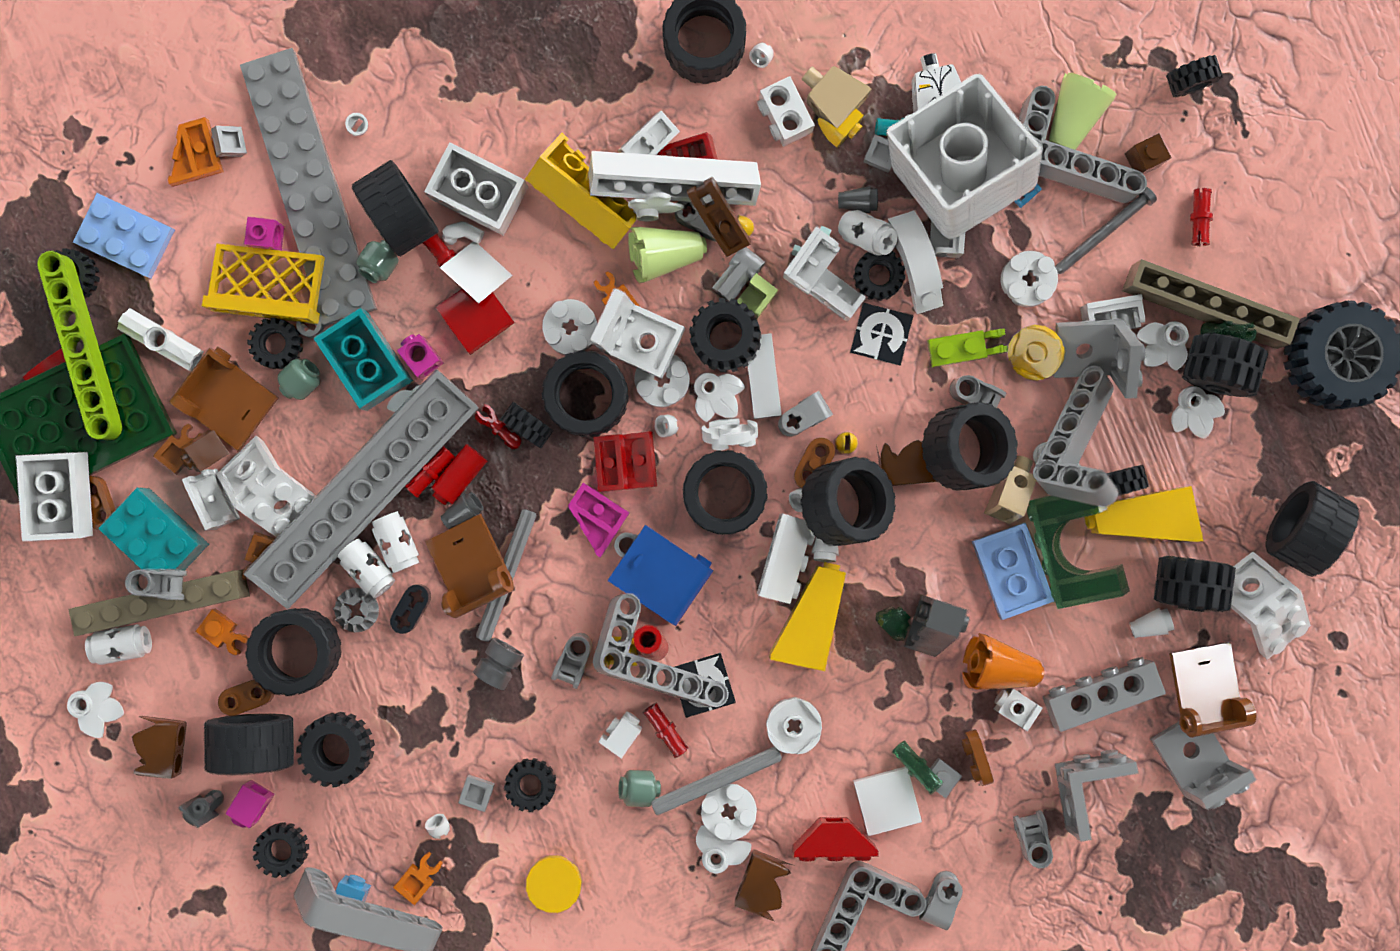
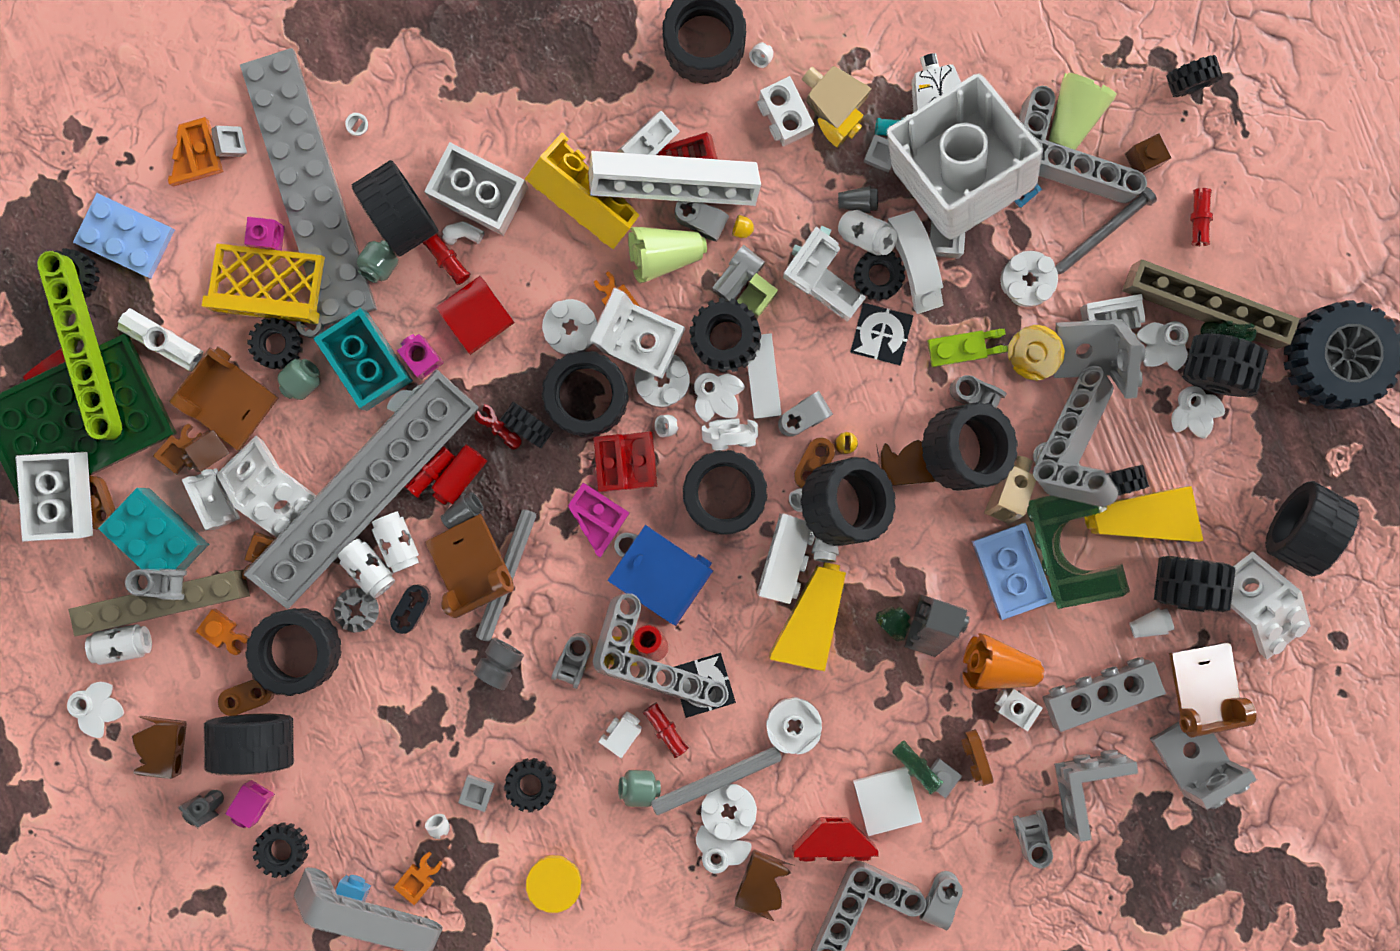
black tyre [296,712,375,788] -> none
white sticker [440,241,513,303] -> none
white plate [628,193,684,222] -> none
reddish brown plate [687,177,751,257] -> none

